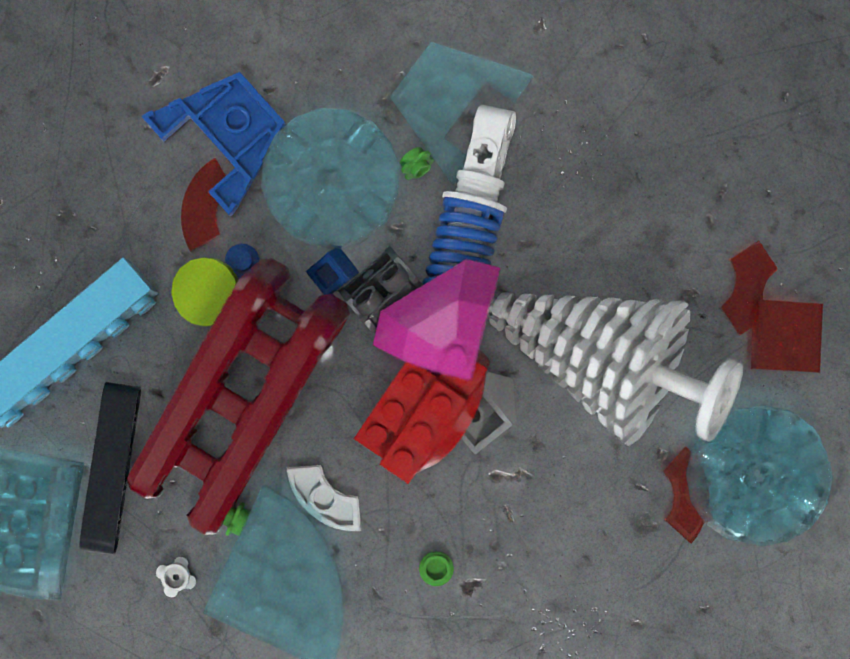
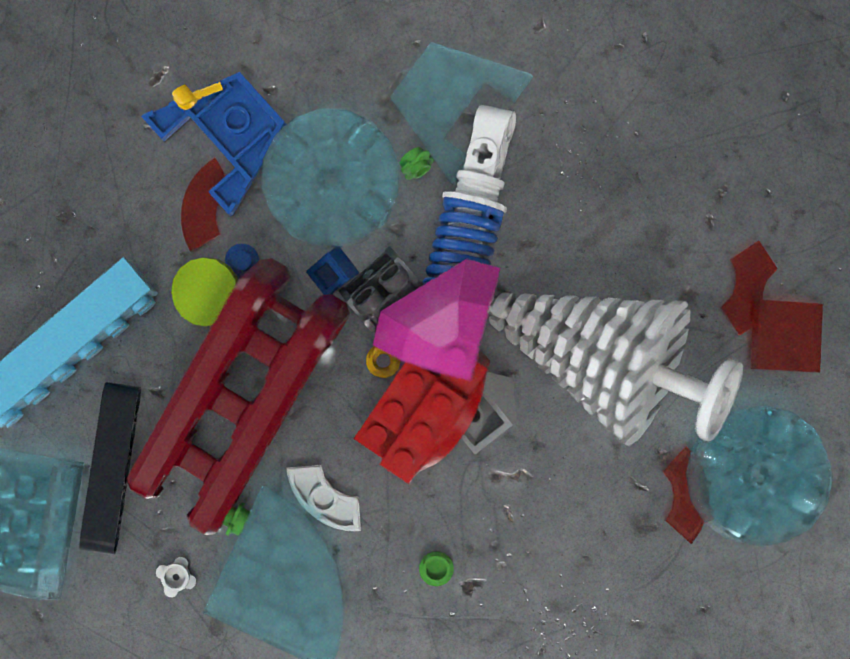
none -> yellow hand [172,82,223,110]
none -> yellow plate [366,346,400,378]

